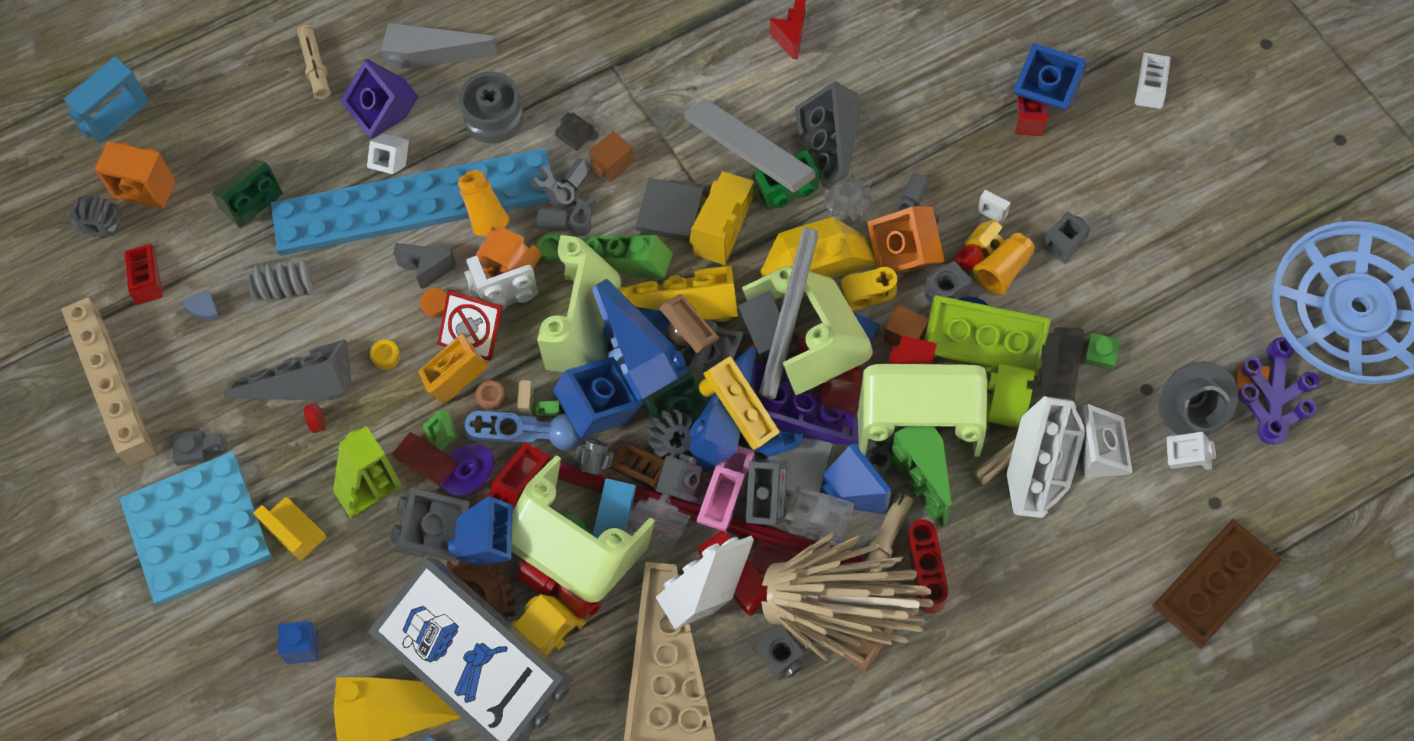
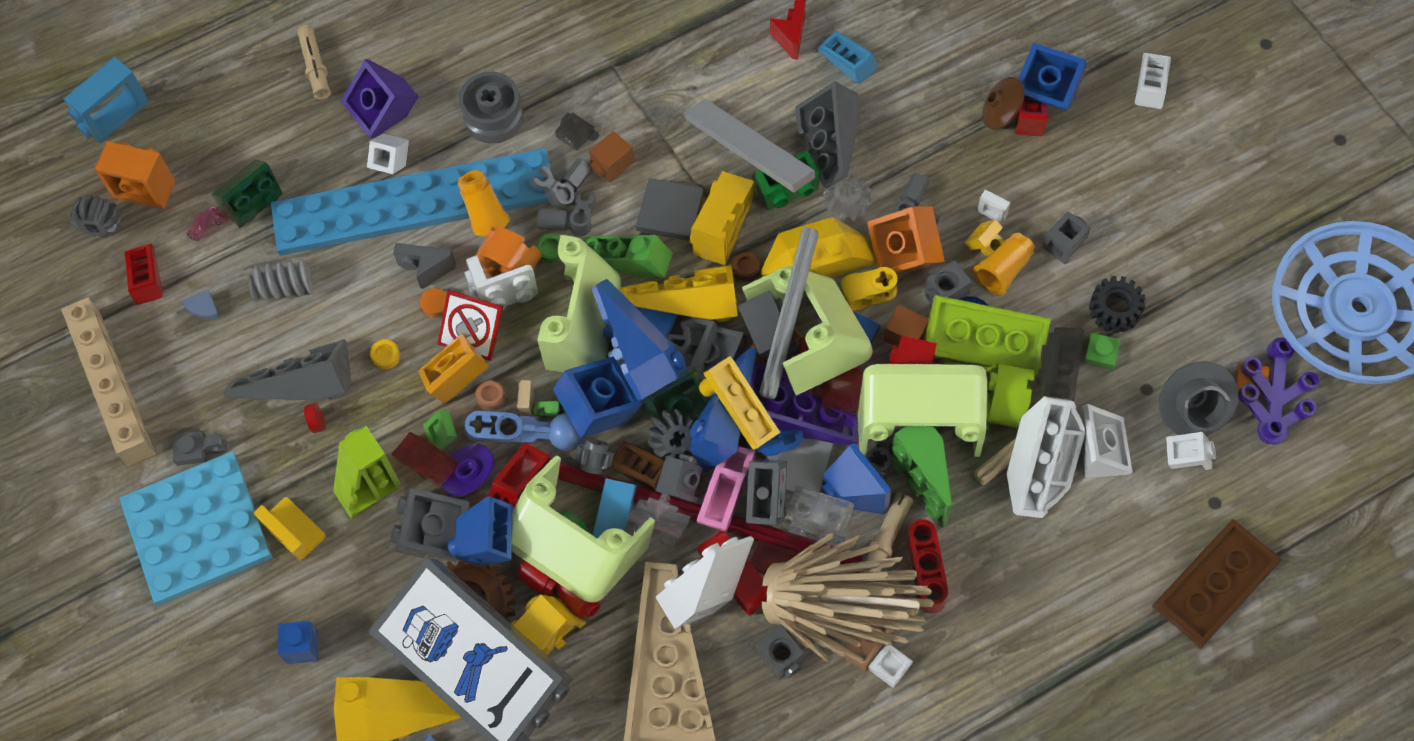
light grey slope [381,23,497,69] -> none
medium nougat tile [659,294,719,353] -> none
red tile [954,244,984,271] -> none
none -> clear pink arm [186,206,226,241]
none -> reddish brown tile [732,252,760,282]
none -> dark azure slope [817,31,877,84]
none -> white tile [868,644,913,688]
none -> reddish brown dish [982,77,1024,130]
none -> black tyre [1089,276,1146,333]

